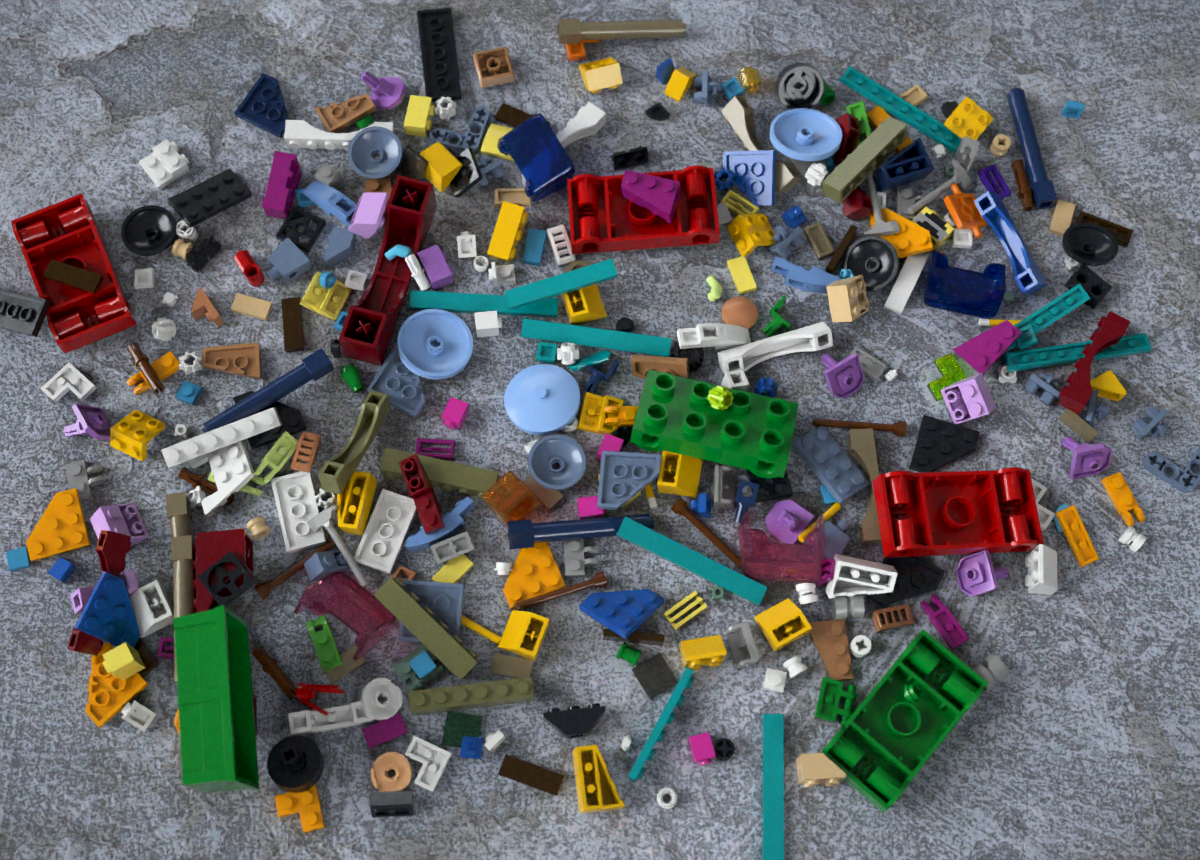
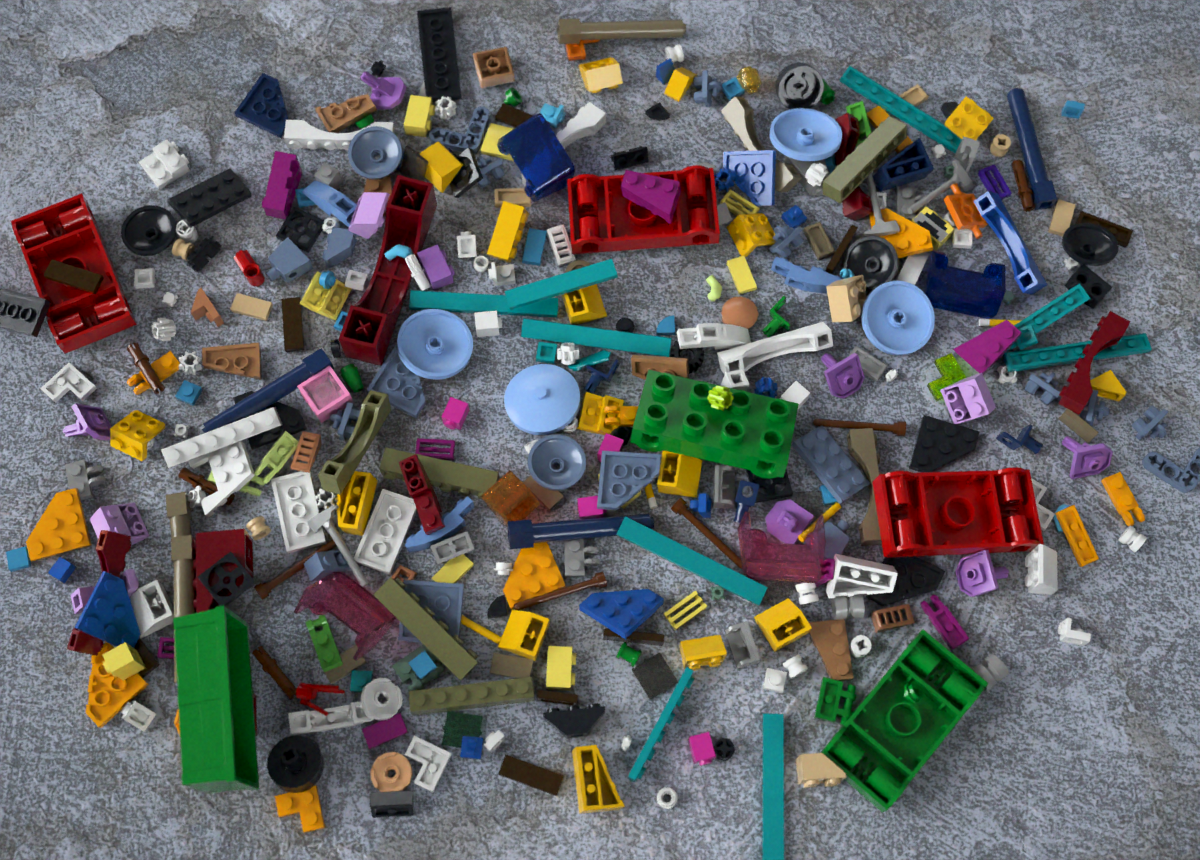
none -> piece [297,365,354,423]
none -> white plate [322,217,340,234]
none -> sand blue hips [329,402,360,441]
none -> teal plate [350,670,373,692]
none -> black plate [371,60,386,77]
none -> black tile [487,595,508,619]
none -> green tile [504,88,522,106]
none -> medium azure bracket [537,103,565,128]
none -> dark brown tile [537,690,578,706]
none -> light yellow brick [546,646,576,691]
none -> dark azure tile [656,315,675,336]
none -> white wheel [665,44,684,63]
none -> white brick [780,381,810,409]
none -> light blue dish [861,281,935,356]
none -> dark blue bracket [996,424,1043,454]
none -> white bracket [1058,618,1091,646]

